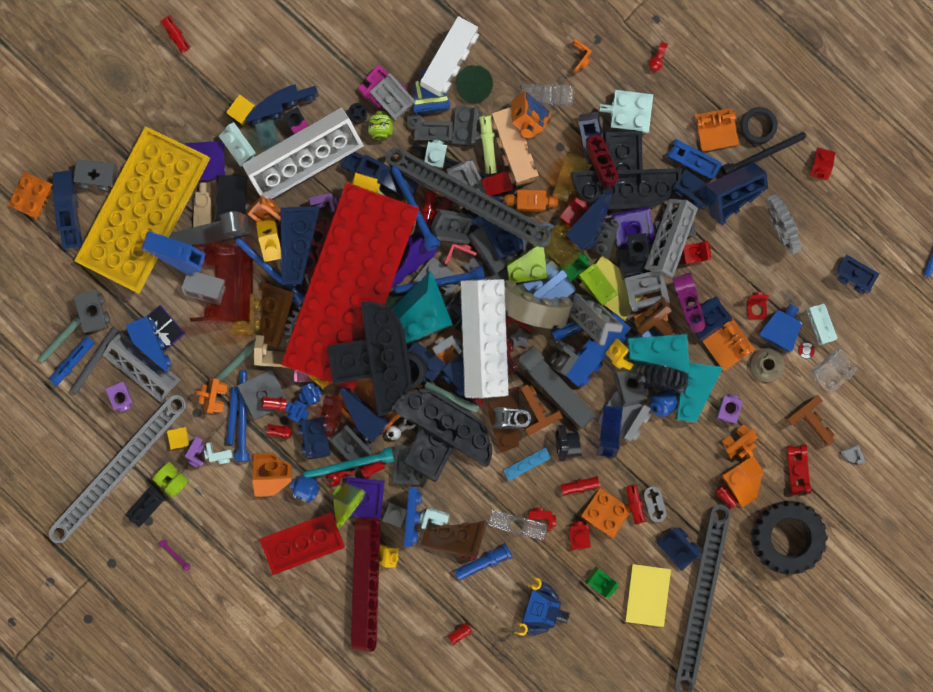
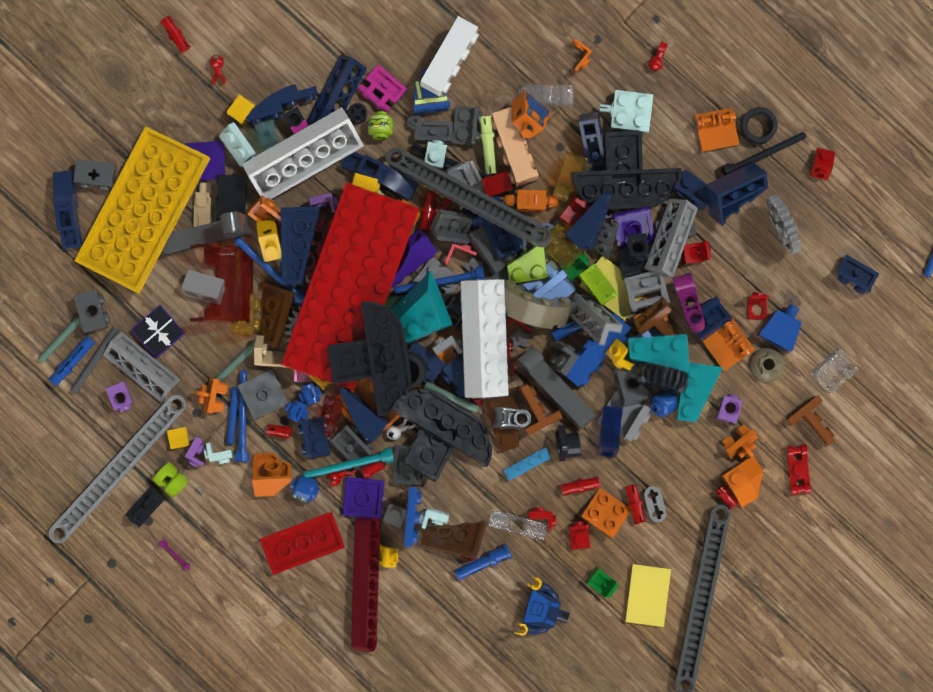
orange hinge [8,171,53,219] -> none
blue slope [125,316,172,372] -> none
blue slope [141,231,206,275] -> none
red pin [261,396,287,412] -> none
lime wedge [333,483,364,529] -> none
light grey plate [370,73,416,120] -> none
blue piece [391,166,441,251] -> none
red pin [447,622,473,645] -> none
clear green tile [456,65,493,104] -> none
dark red beam [586,135,618,187] -> none
dark blue bracket [655,527,702,571] -> none
blue plate [666,139,722,181] -> none
black tyre [751,501,828,575] -> none
sticker [798,342,815,359] -> none
light aqua bracket [806,304,837,346] -> none
light grey tile [840,445,866,464] -> none
none -> red arm [209,55,226,85]
none -> dark blue fence [307,55,367,125]

